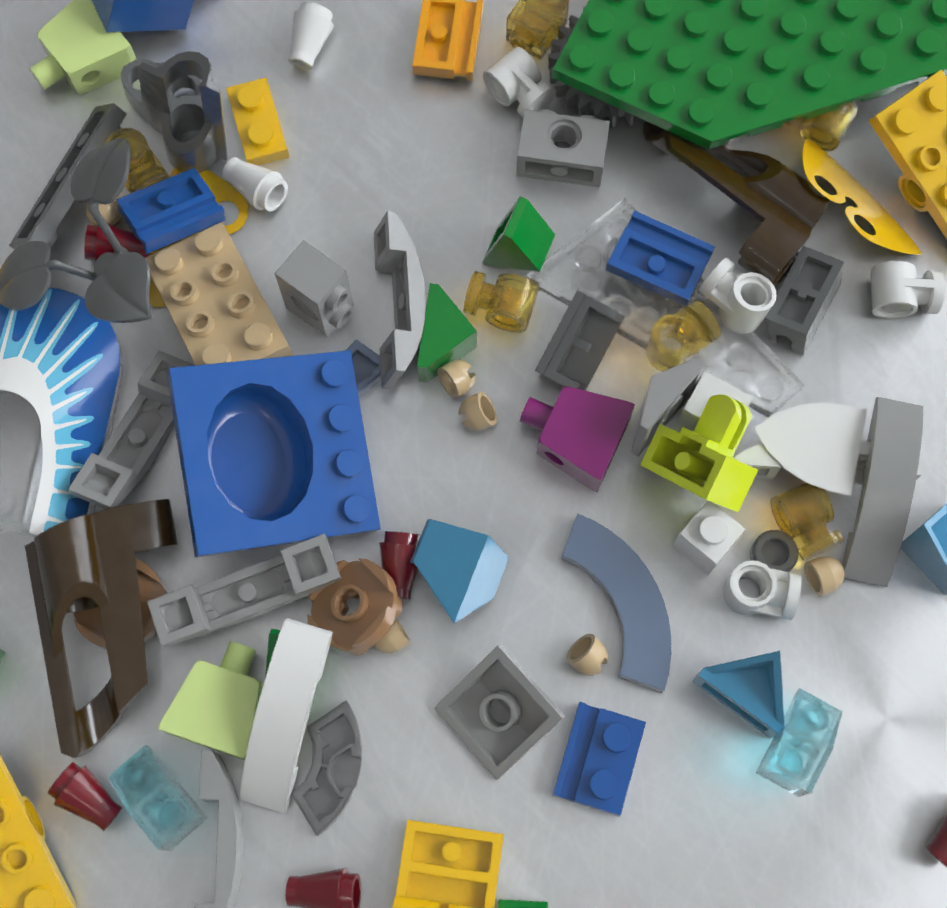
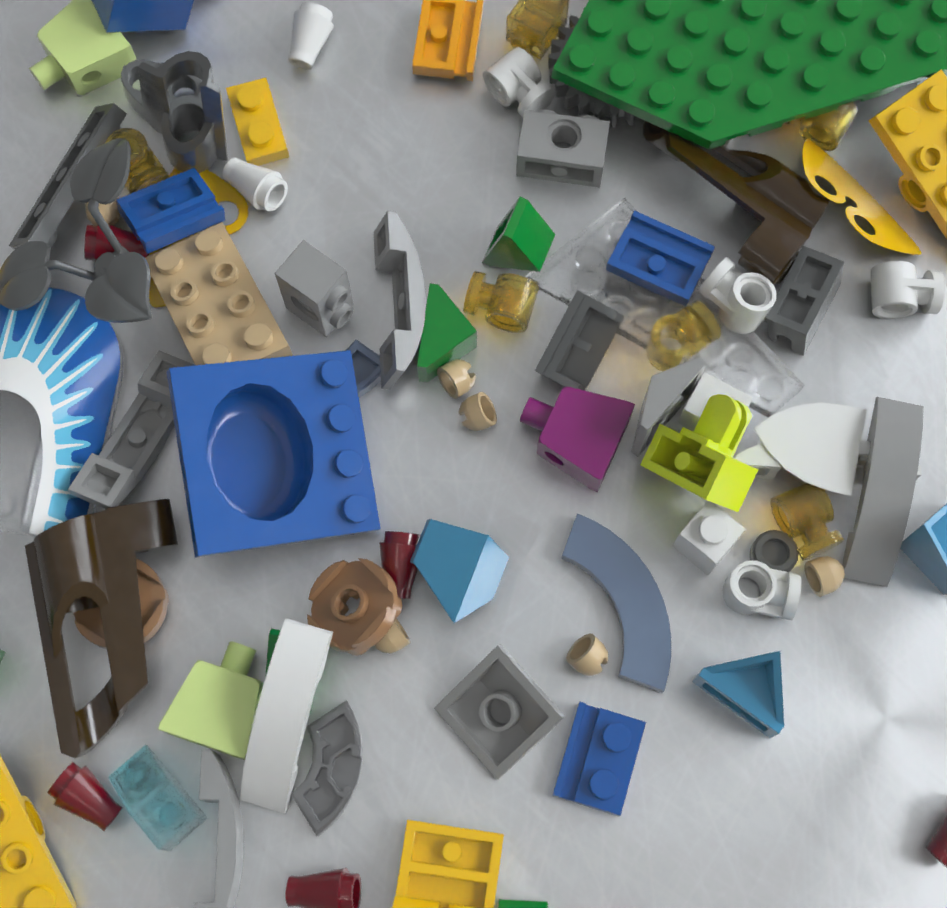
light grey slope [147,534,342,647] -> none
clear light blue slope [756,688,843,797] -> none

